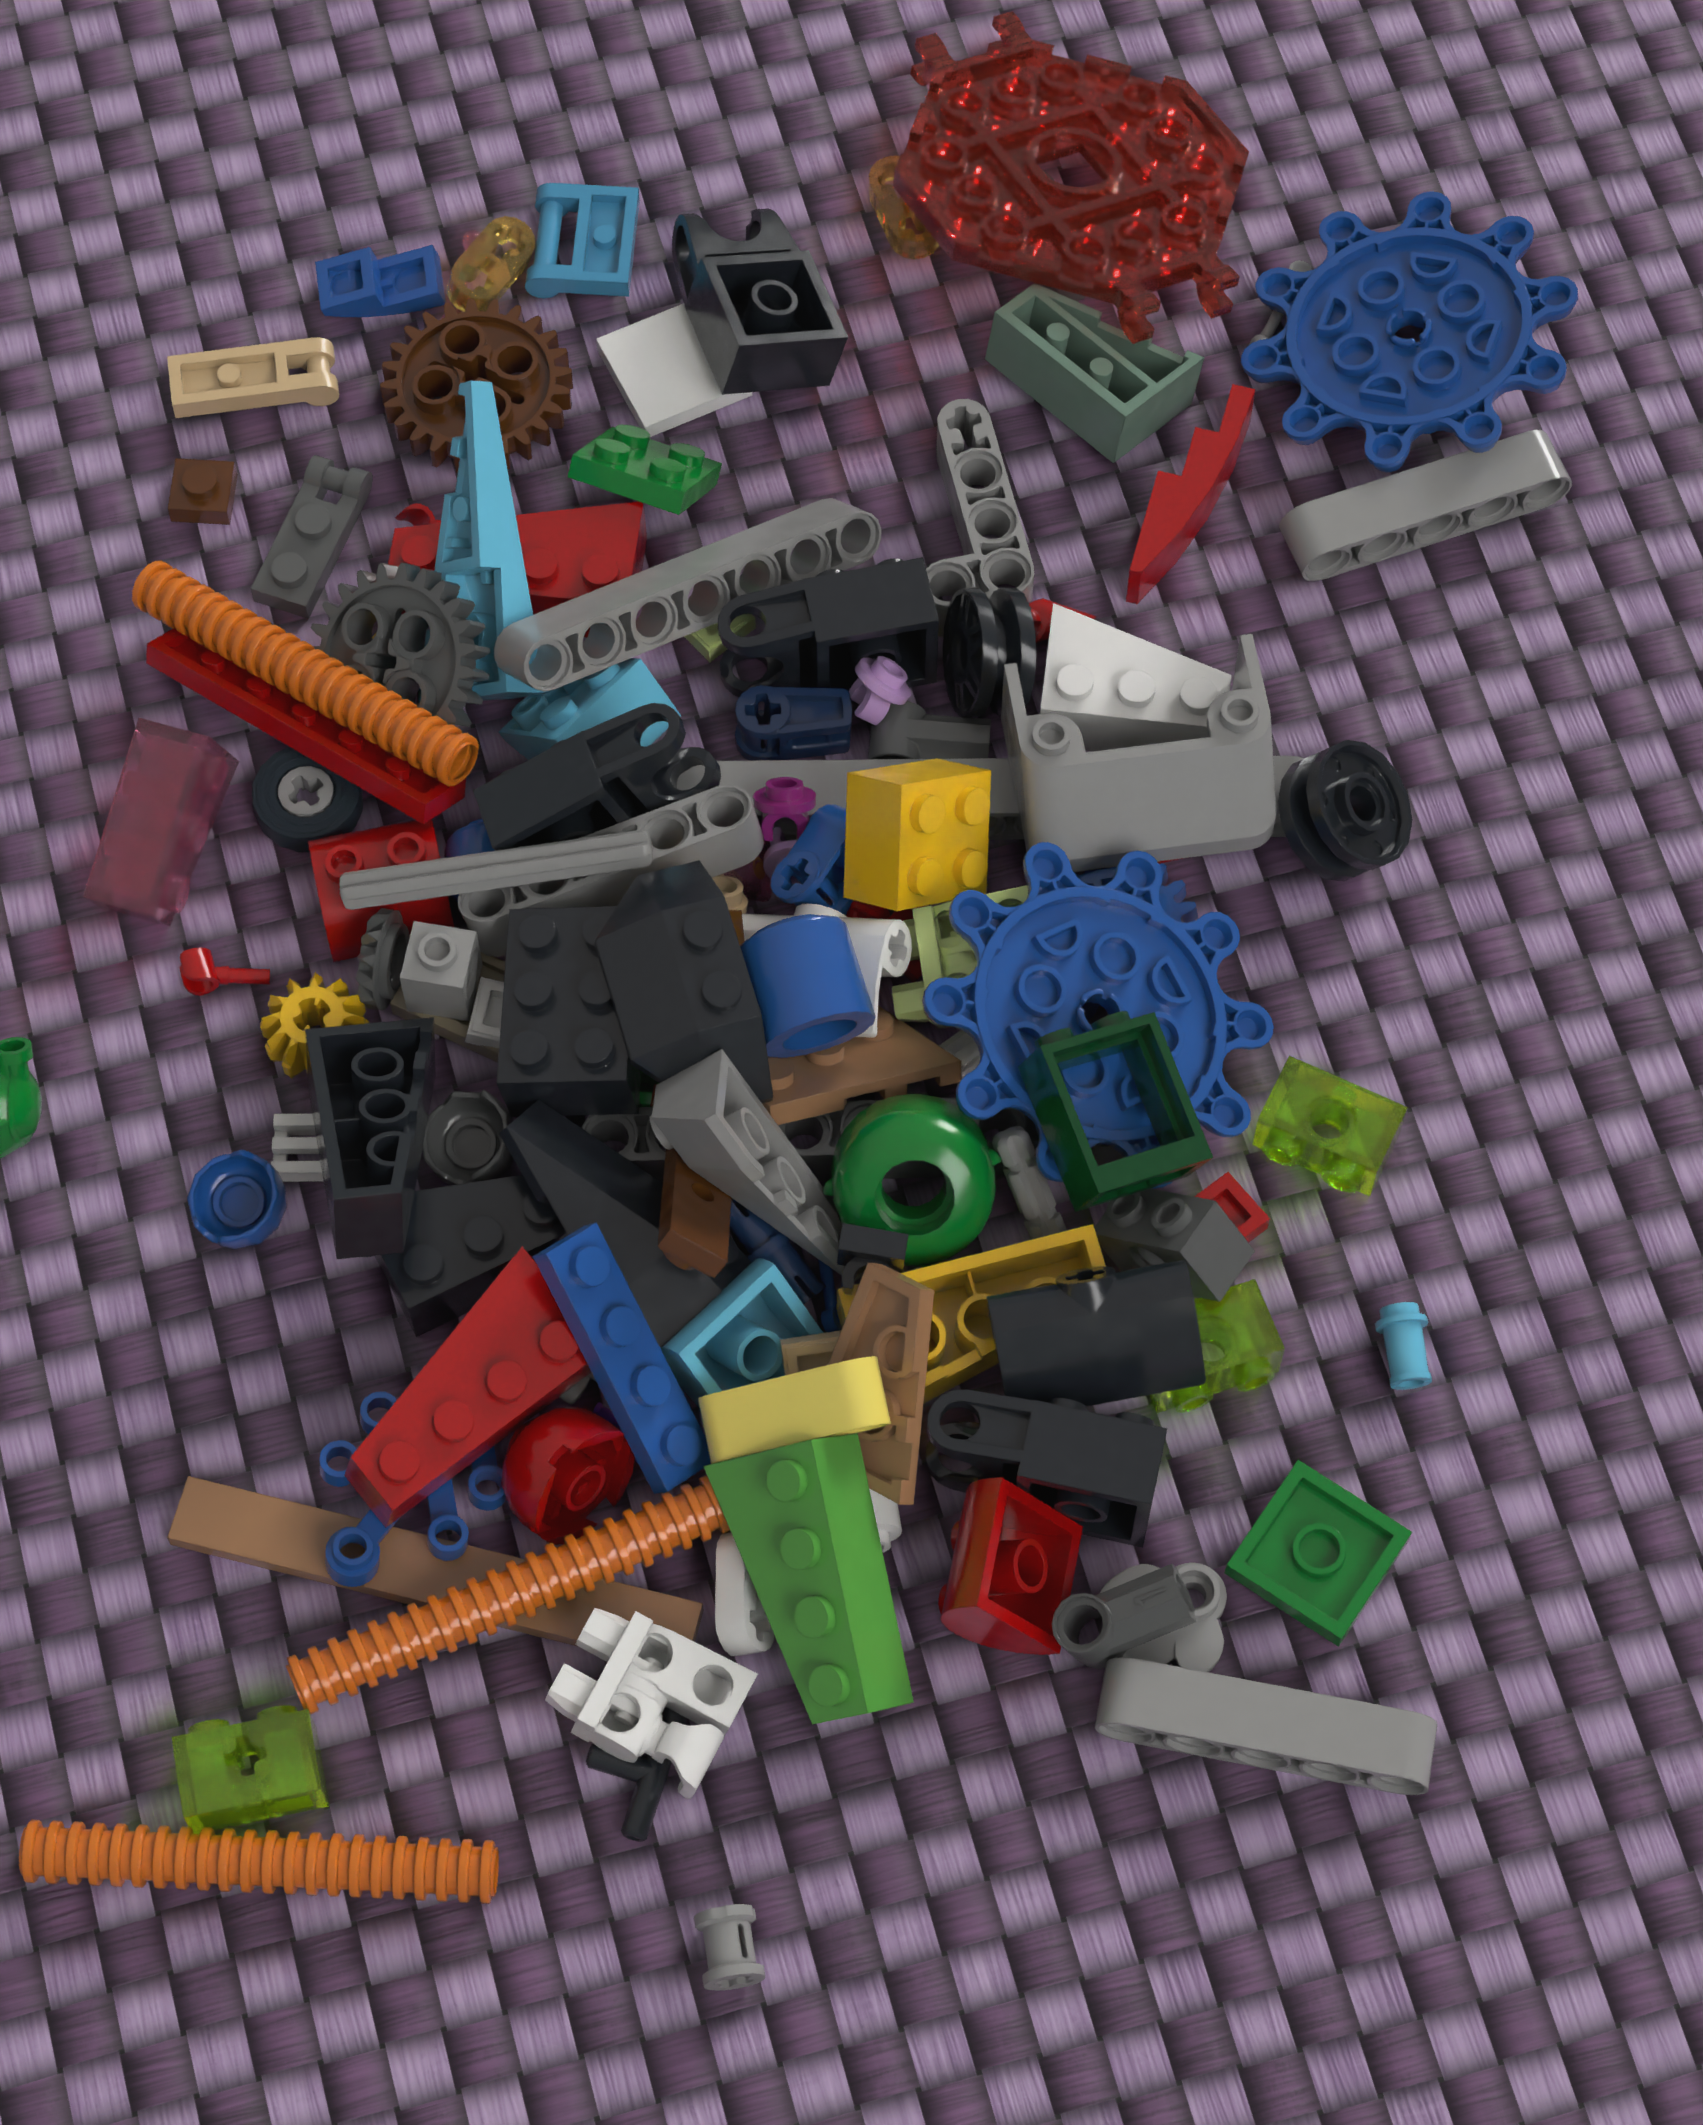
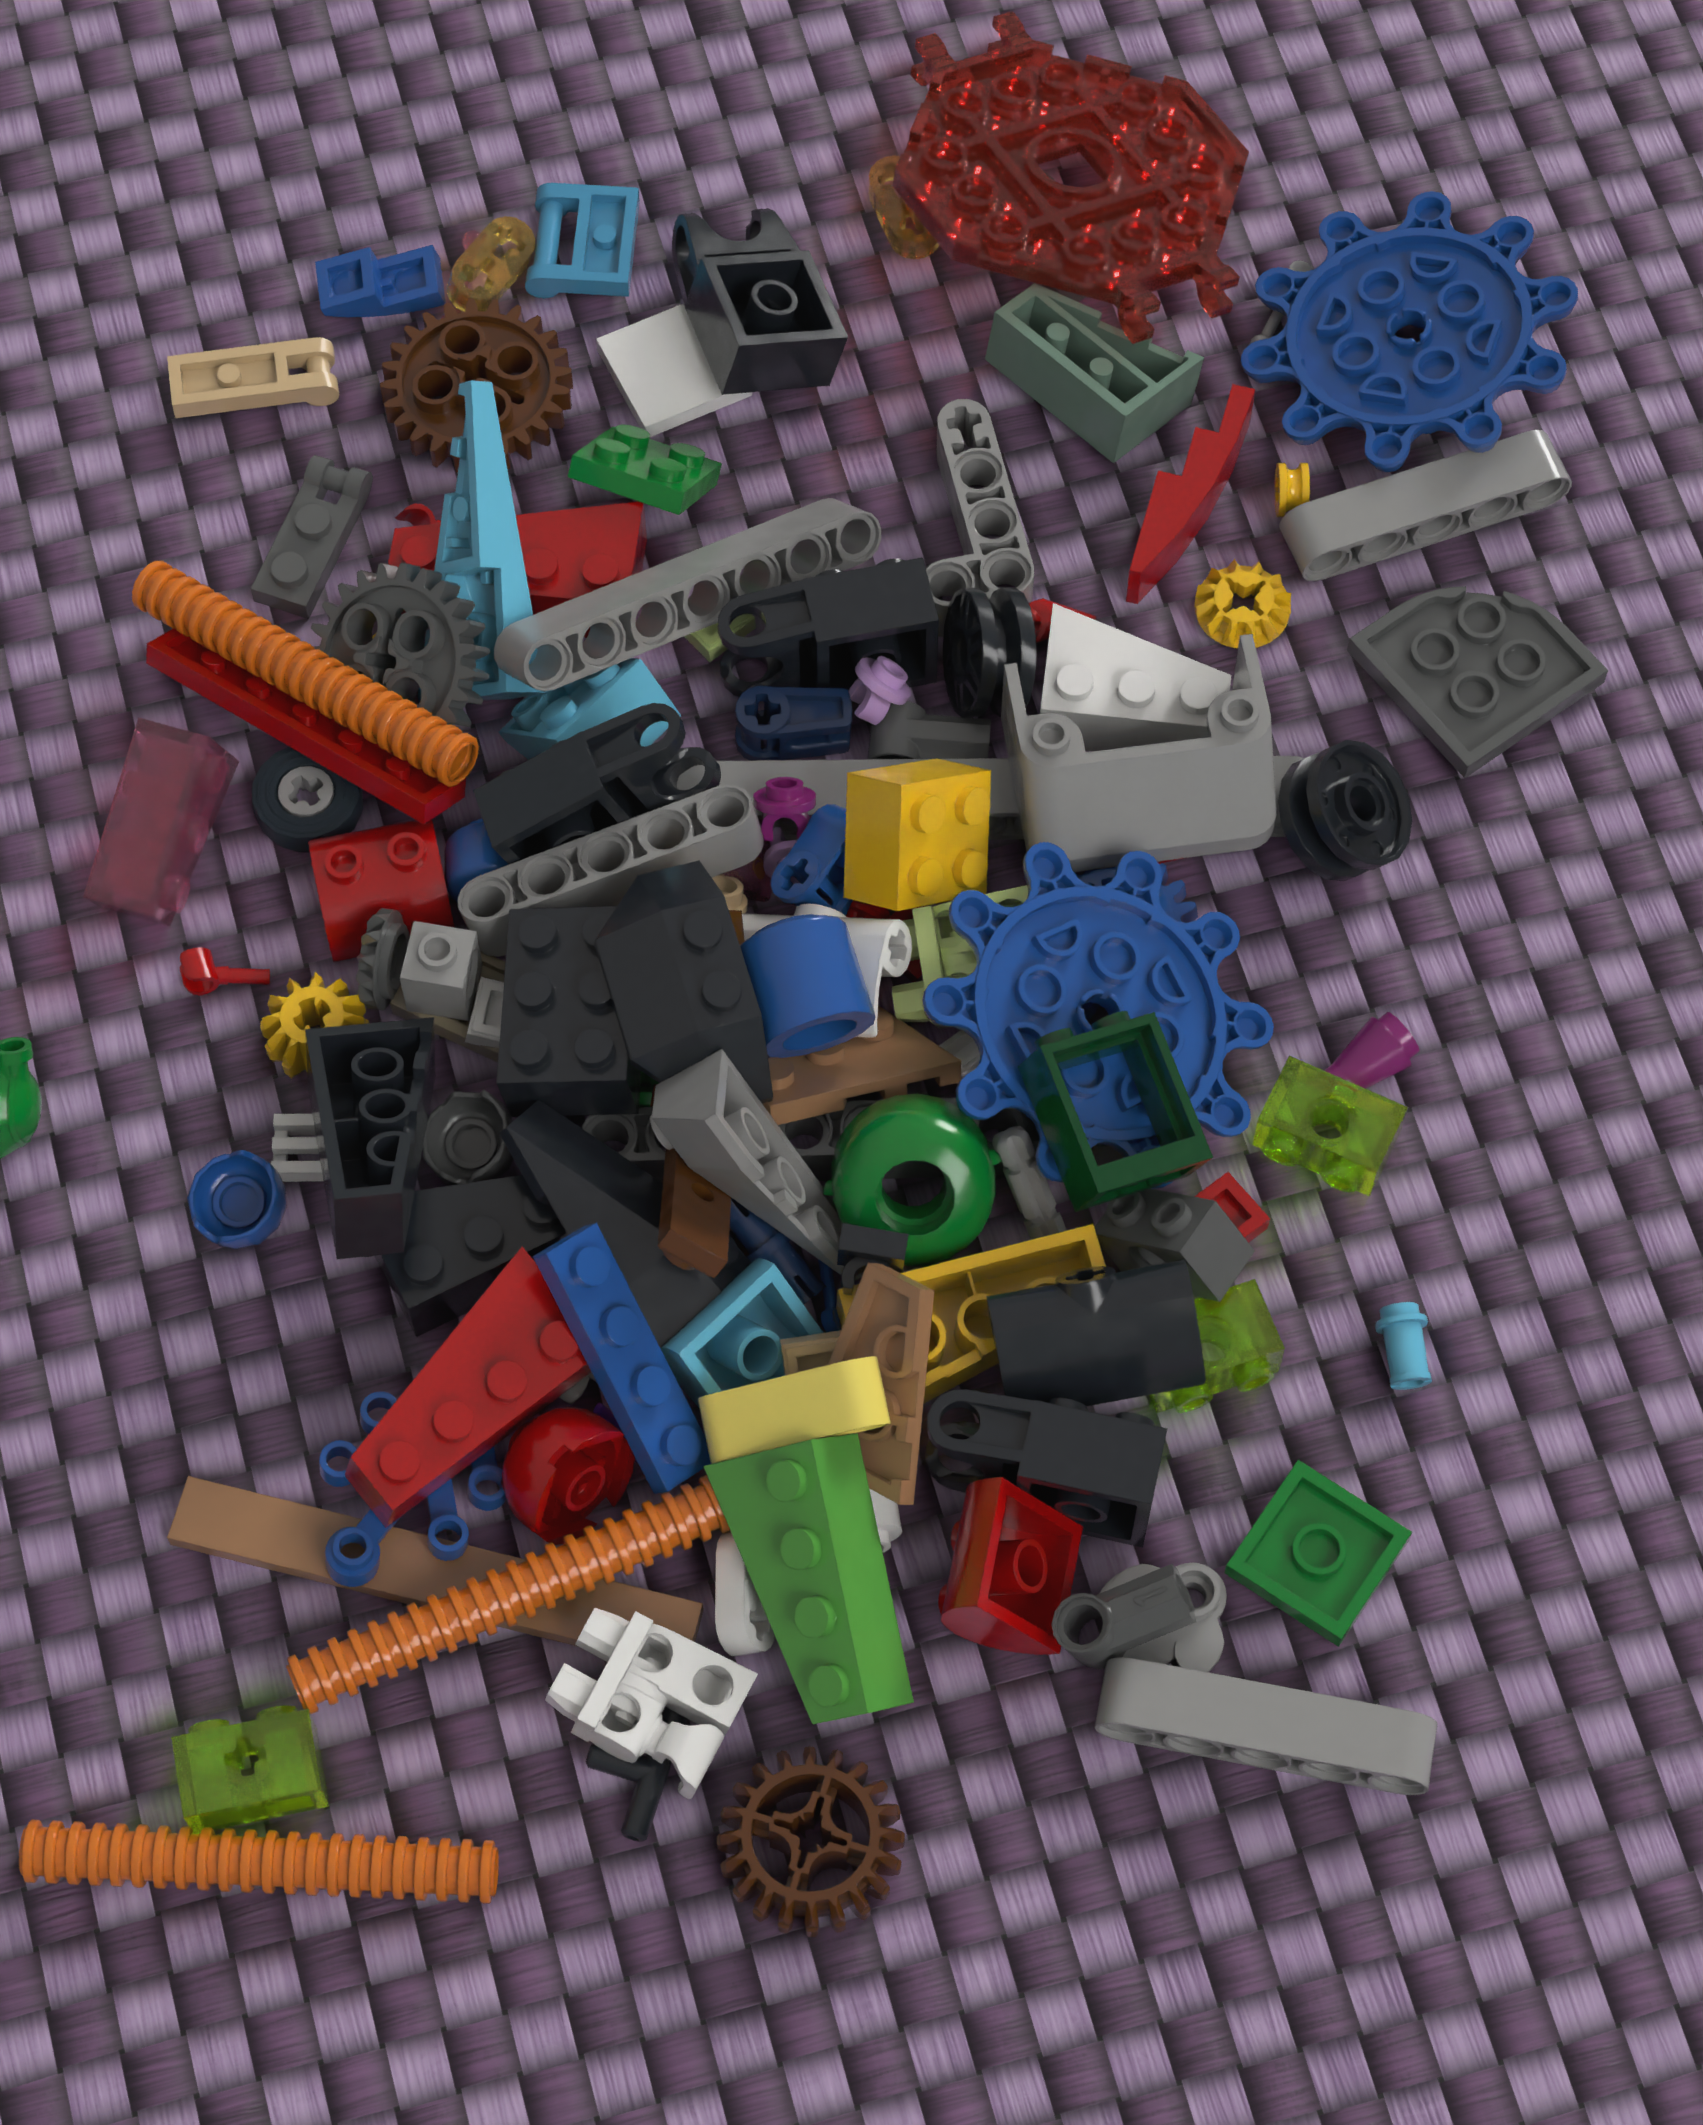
reddish brown plate [168,458,238,525] -> none
light grey axle [339,830,653,910] -> none
light grey bush [694,1904,765,1991] -> none
none -> reddish brown gear [717,1745,905,1937]
none -> yellow gear [1194,559,1291,649]
none -> yellow bush [1274,463,1310,517]
none -> magenta cone [1322,1012,1420,1102]
none -> dark grey plate [1347,586,1608,778]

